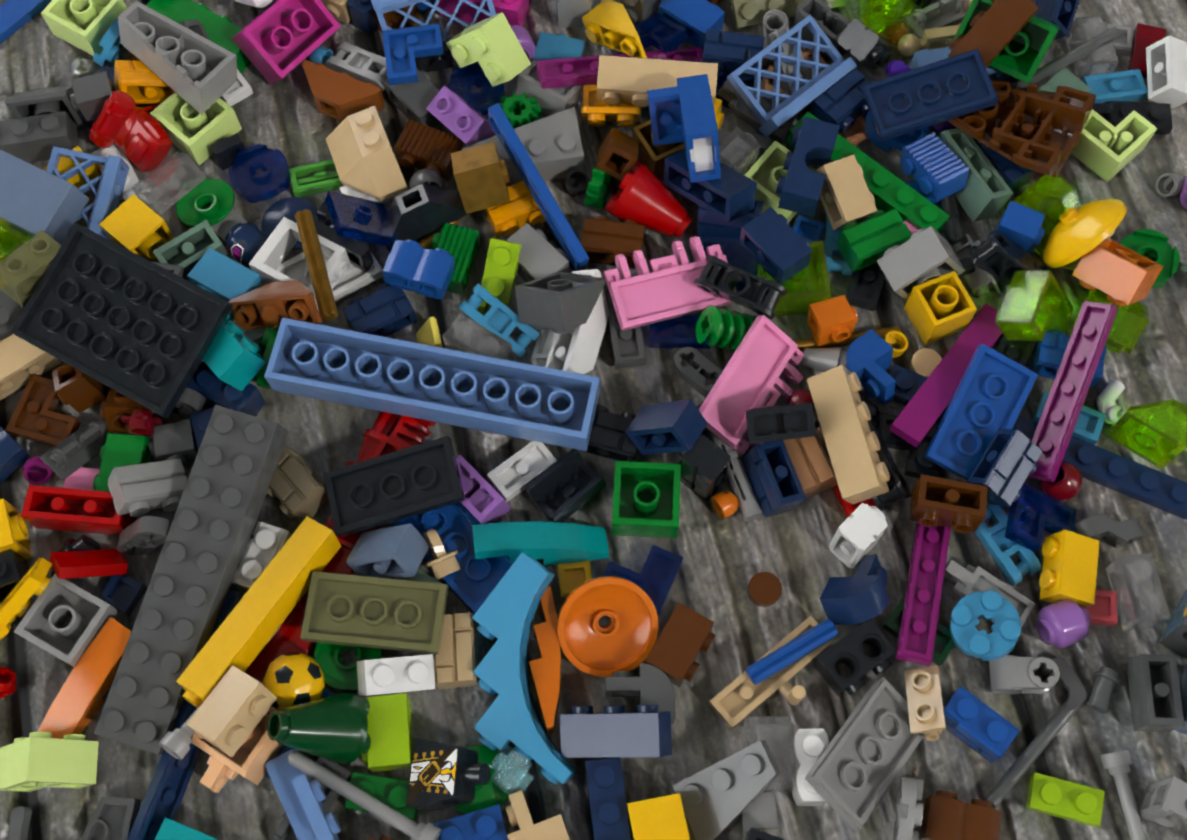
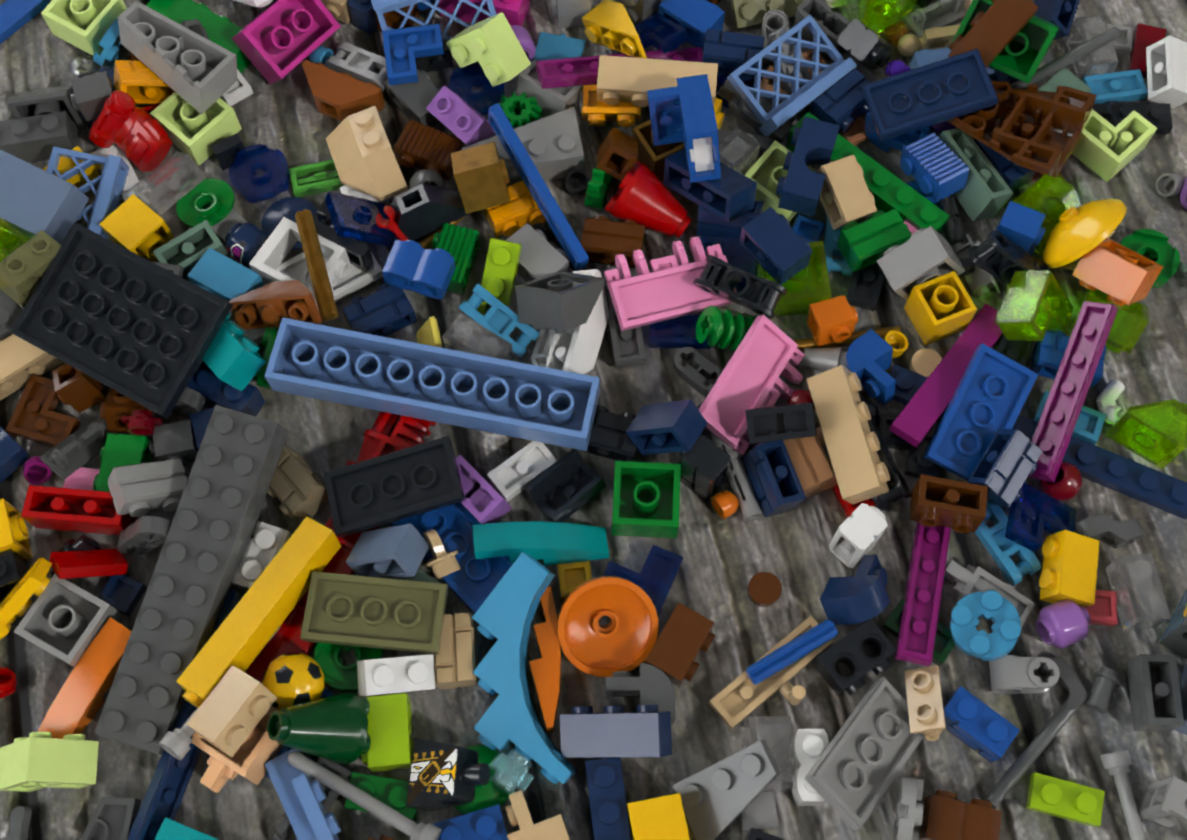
none -> red hand [376,206,409,241]

